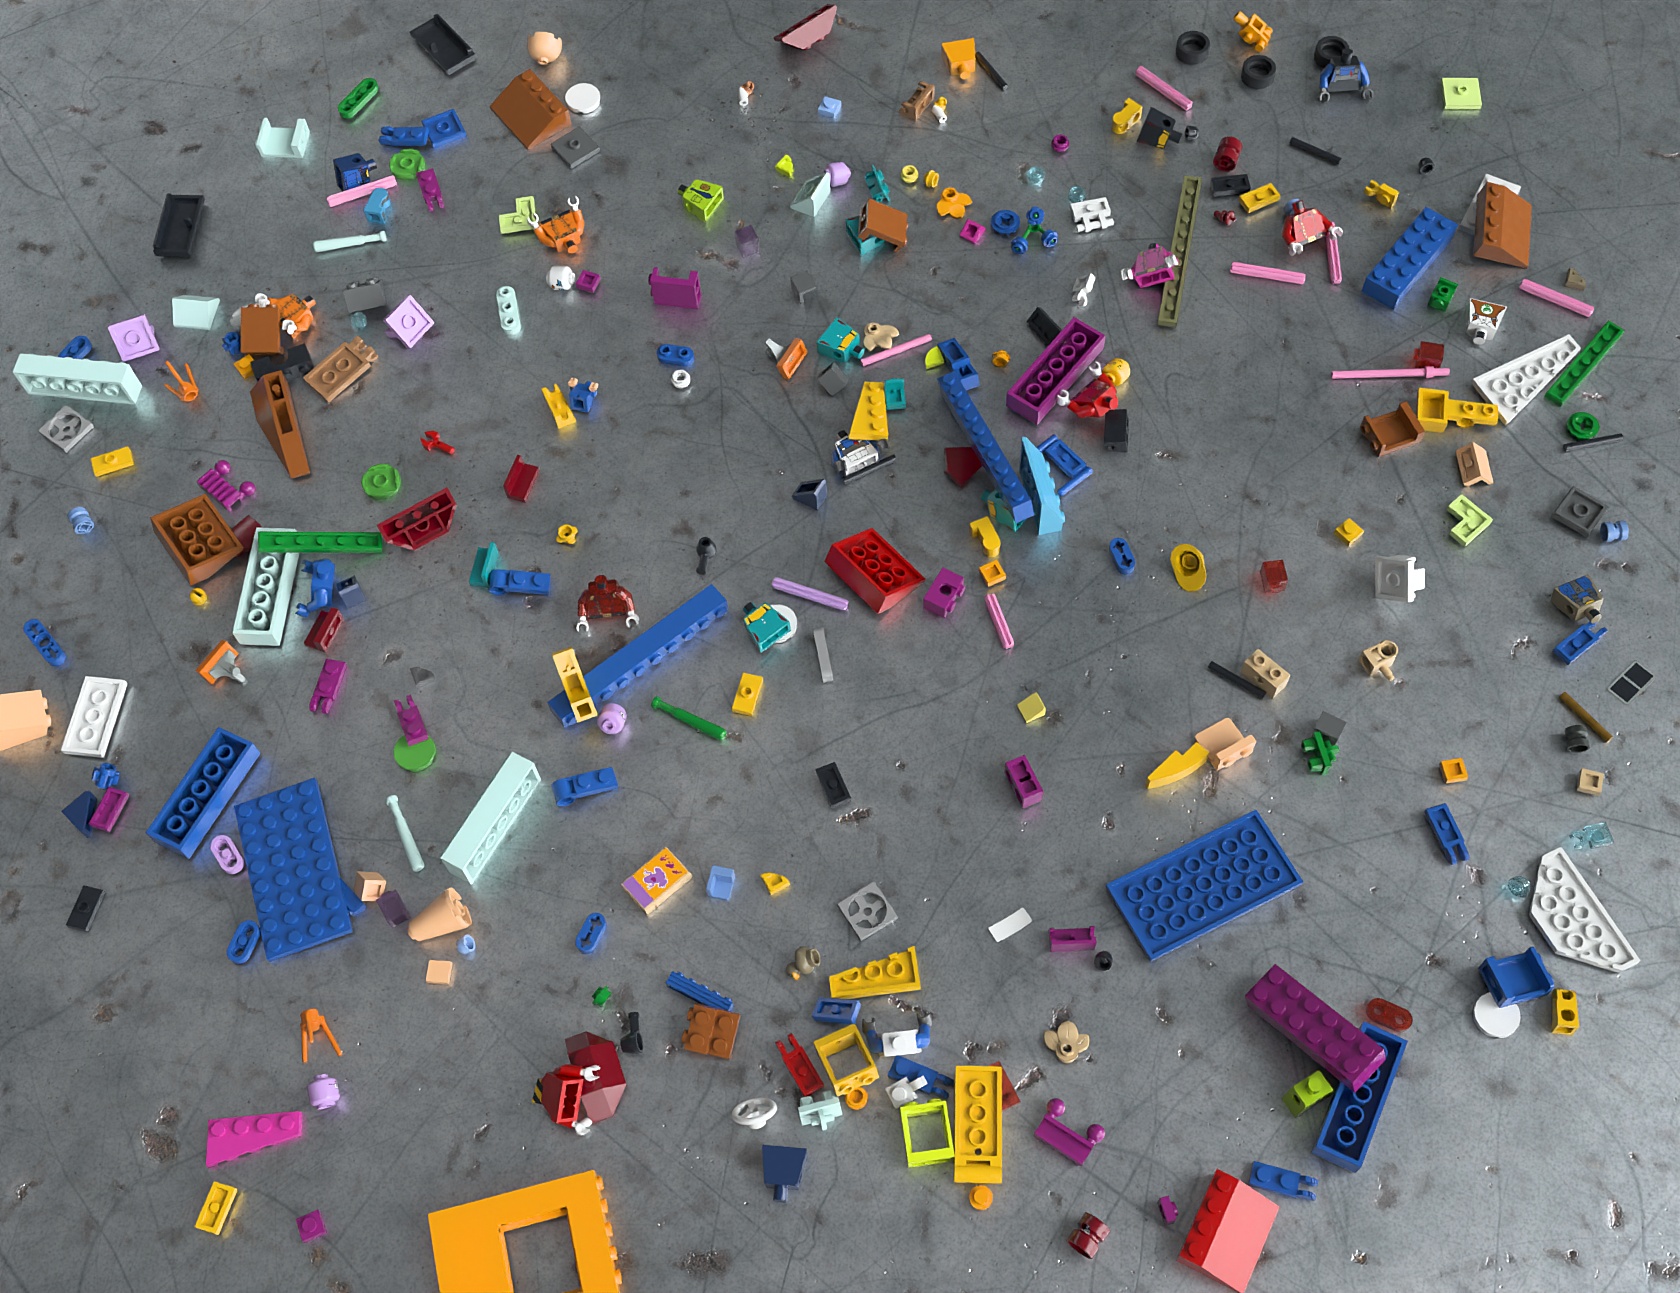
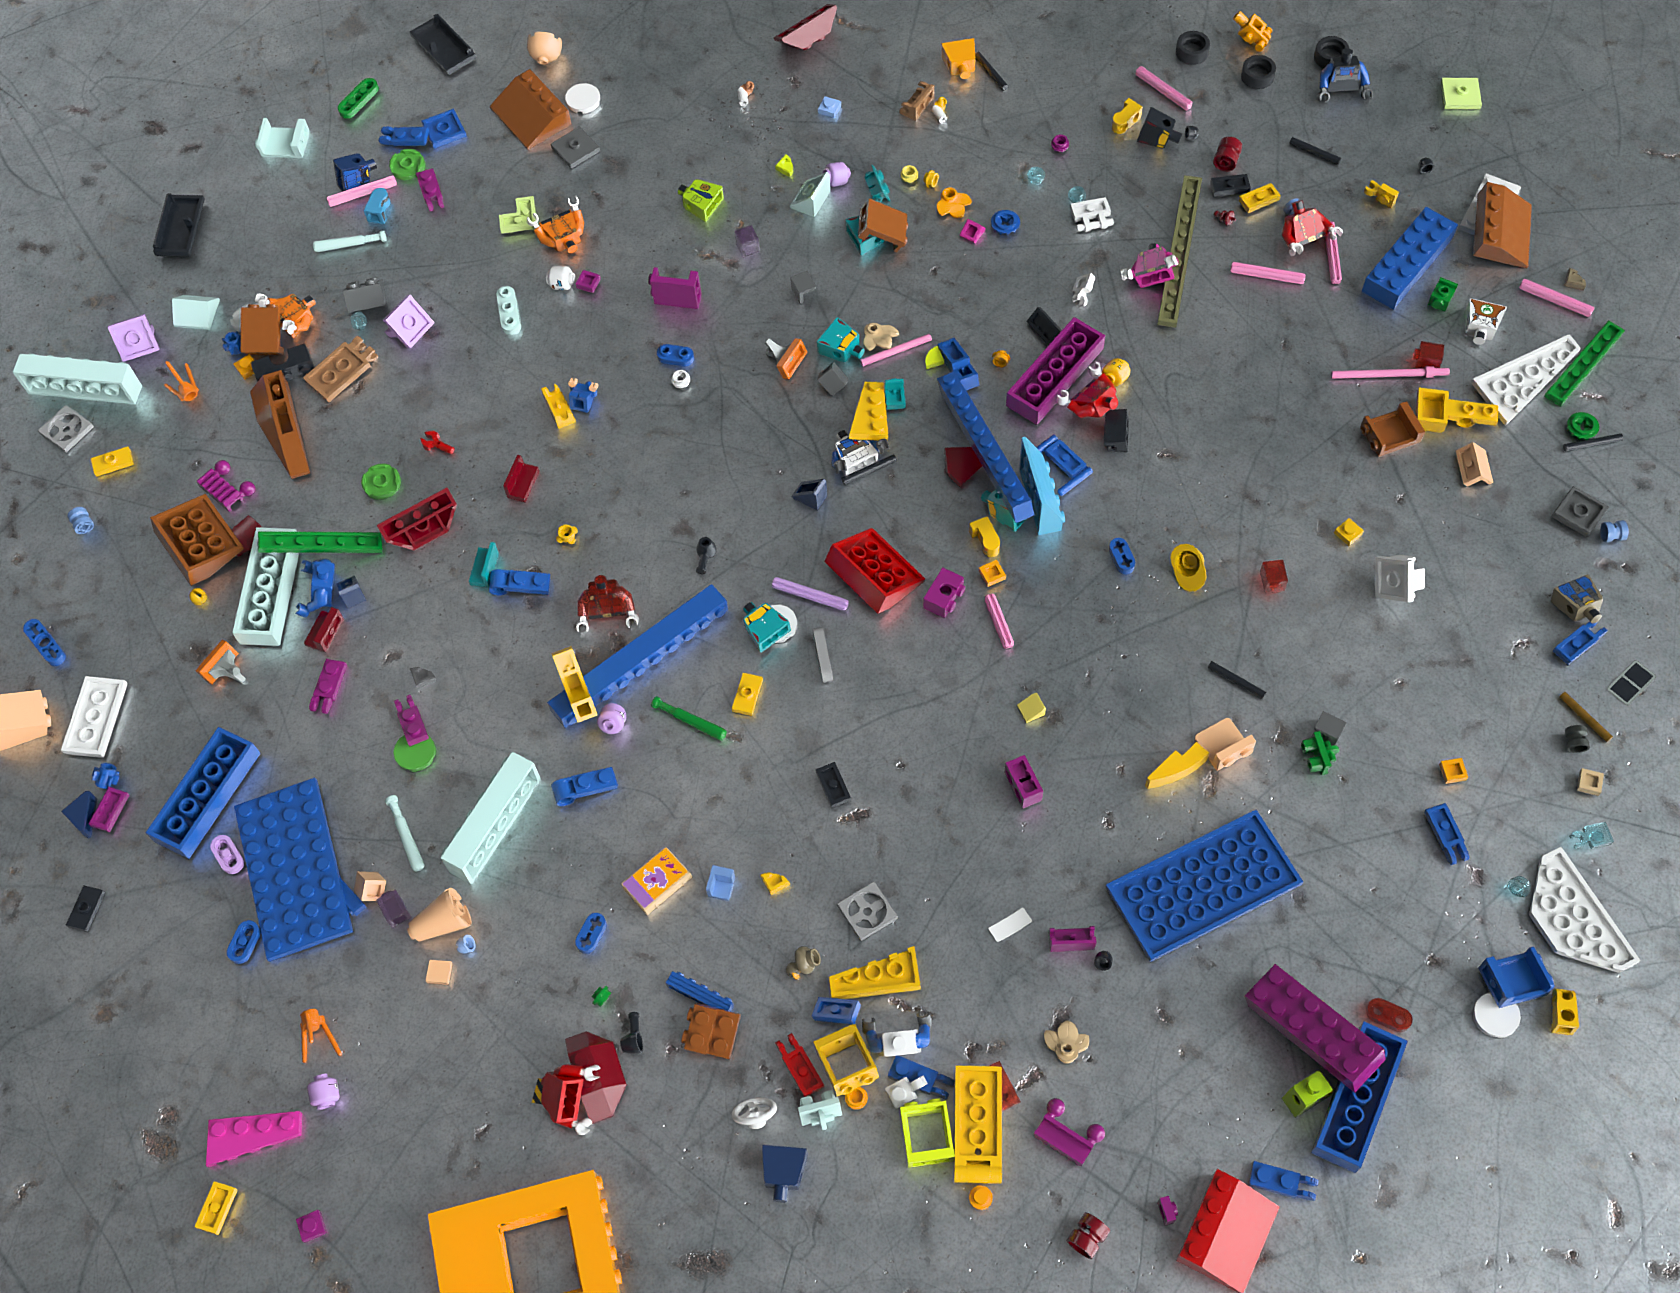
blue plate [58,336,92,360] -> none
blue plant [1011,207,1058,254] -> none
tan brick [1241,649,1290,699] -> none
tan piece [1358,640,1398,681] -> none
yellowish green plate [1447,494,1493,547] -> none

